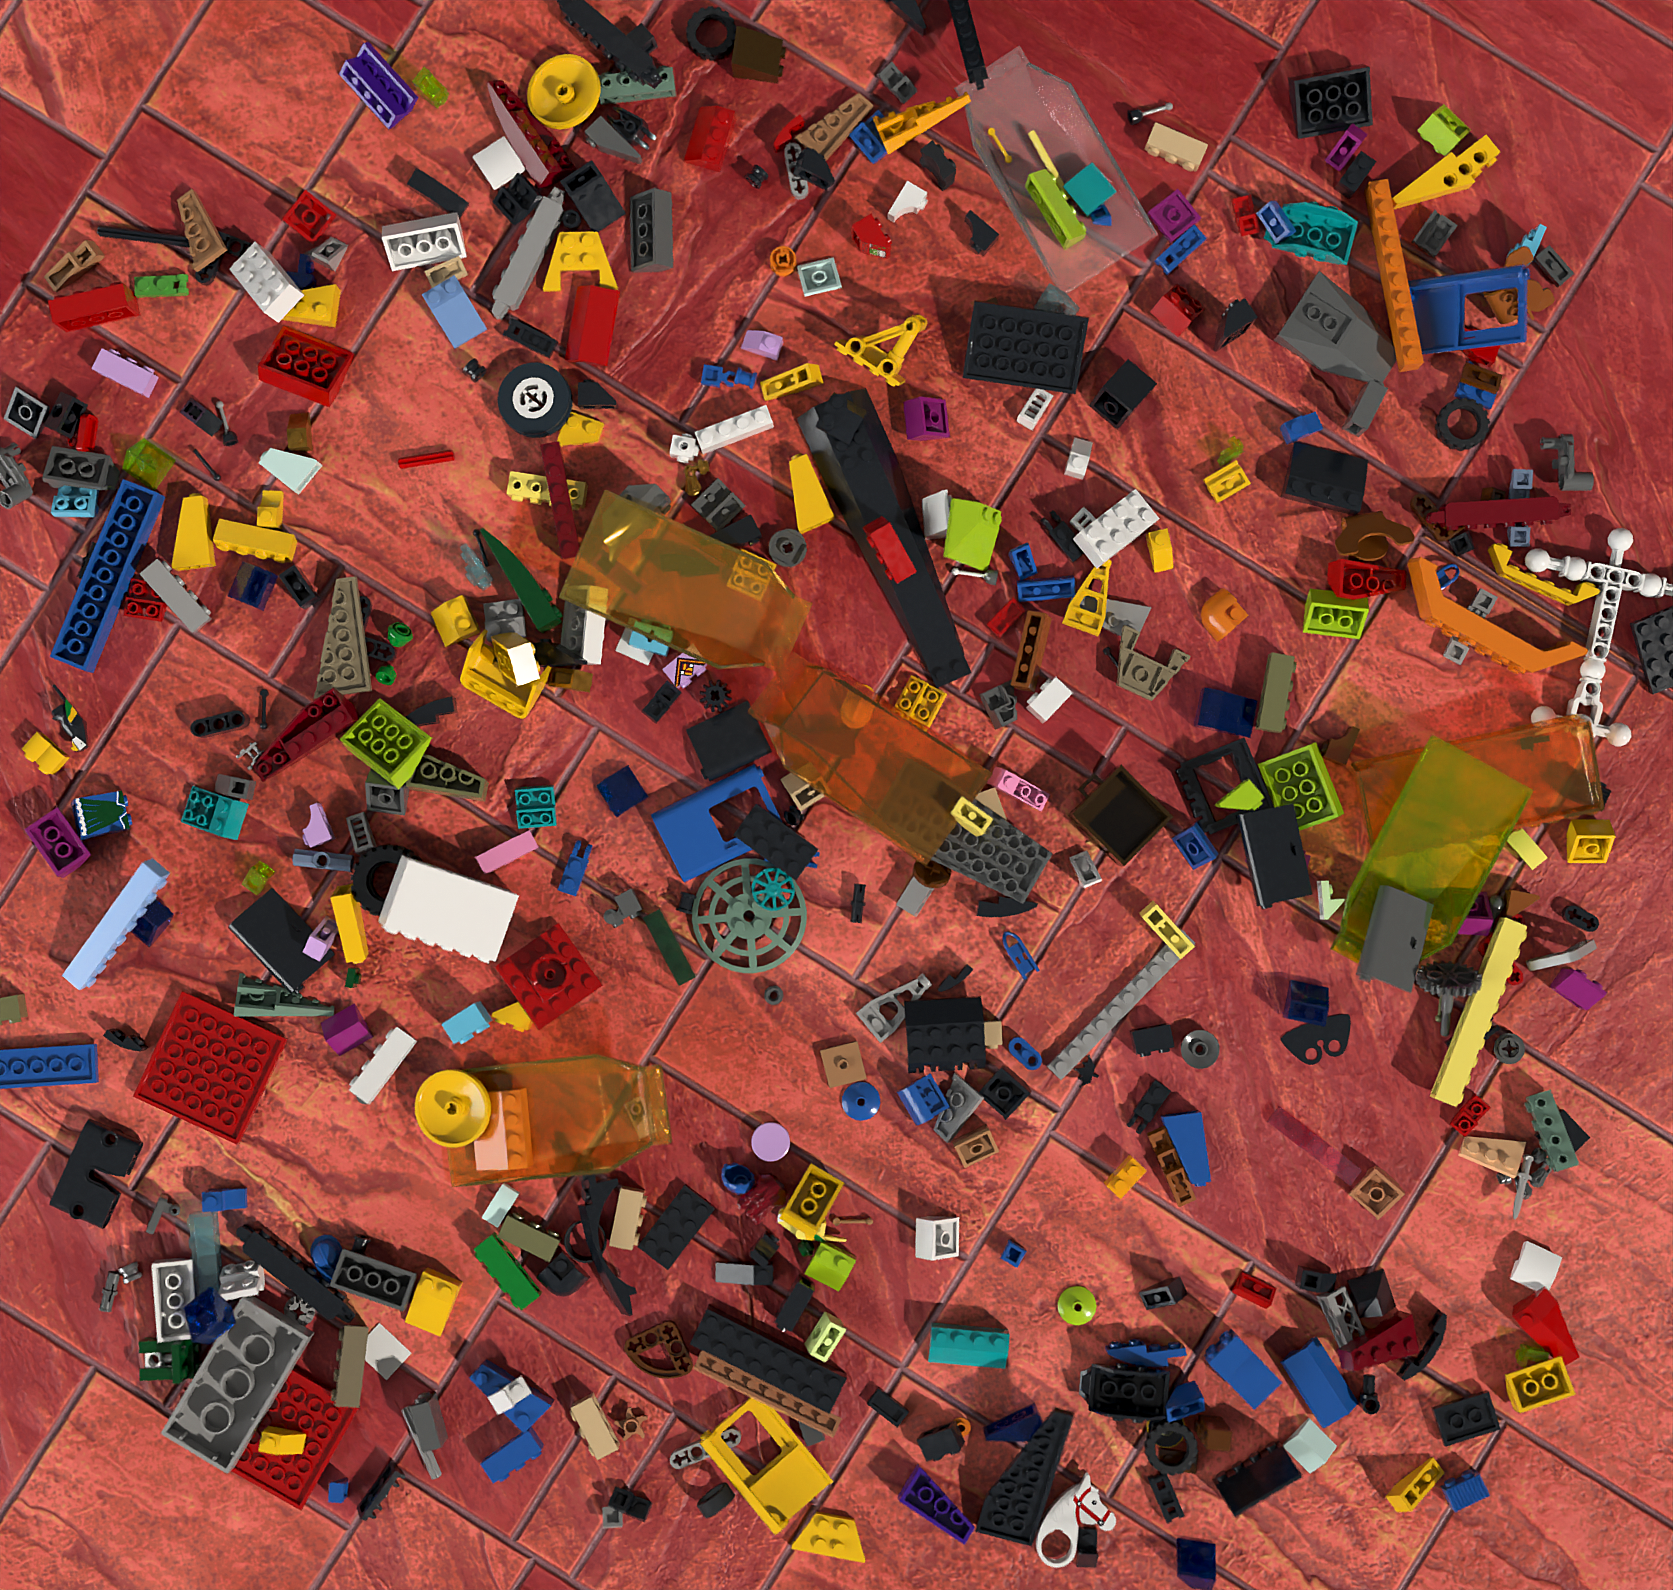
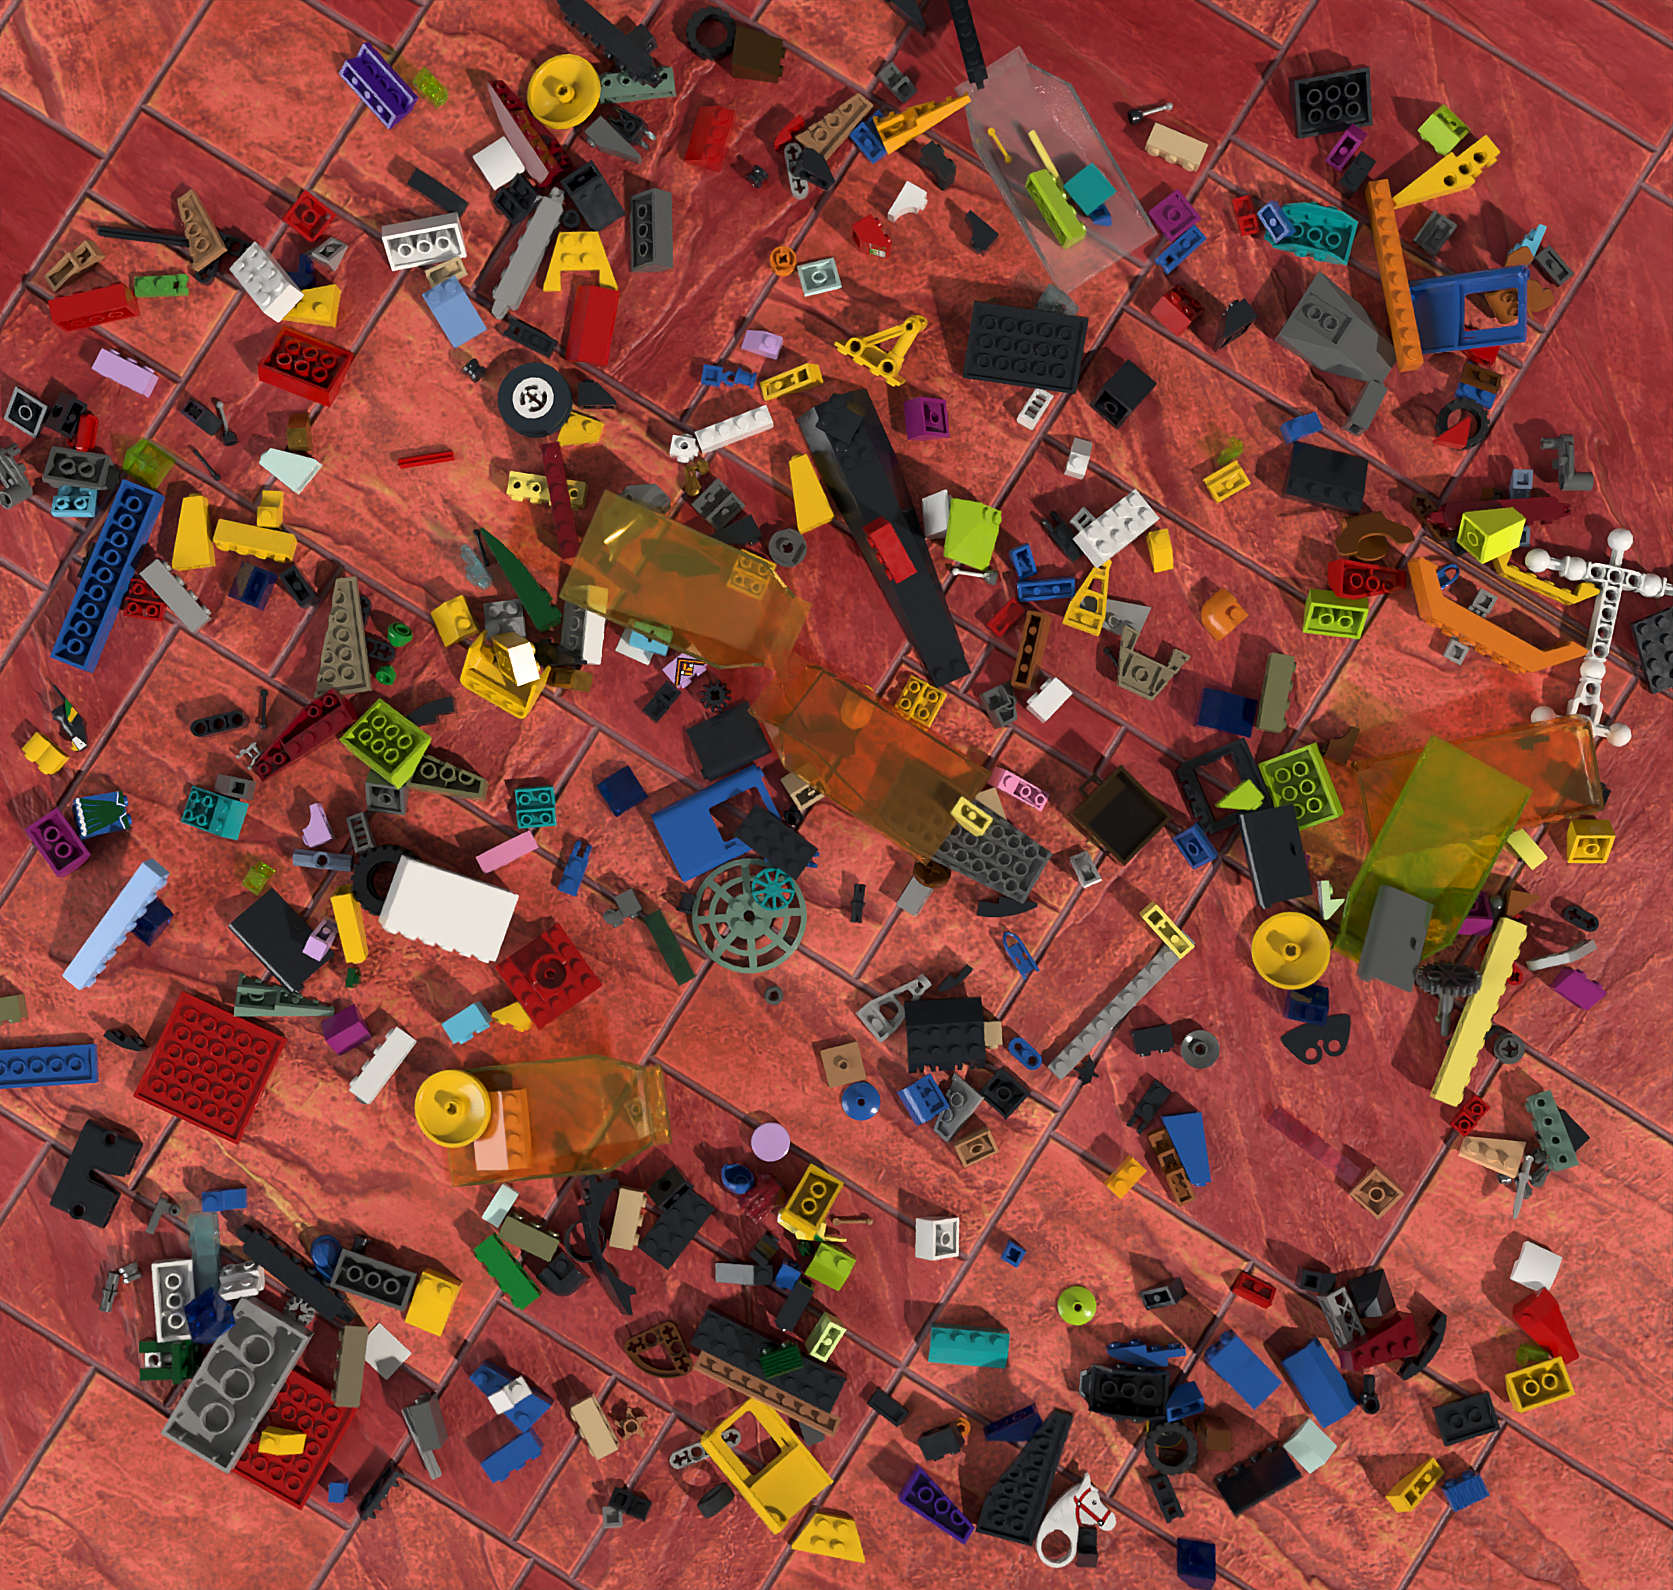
none -> black brick [646,1165,695,1213]
none -> dark green brick [759,1340,804,1379]
none -> blue slope [774,1257,802,1290]
none -> yellow dish [1251,912,1330,990]
none -> red slope [1432,417,1471,450]
none -> neon yellow slope [1457,507,1526,564]

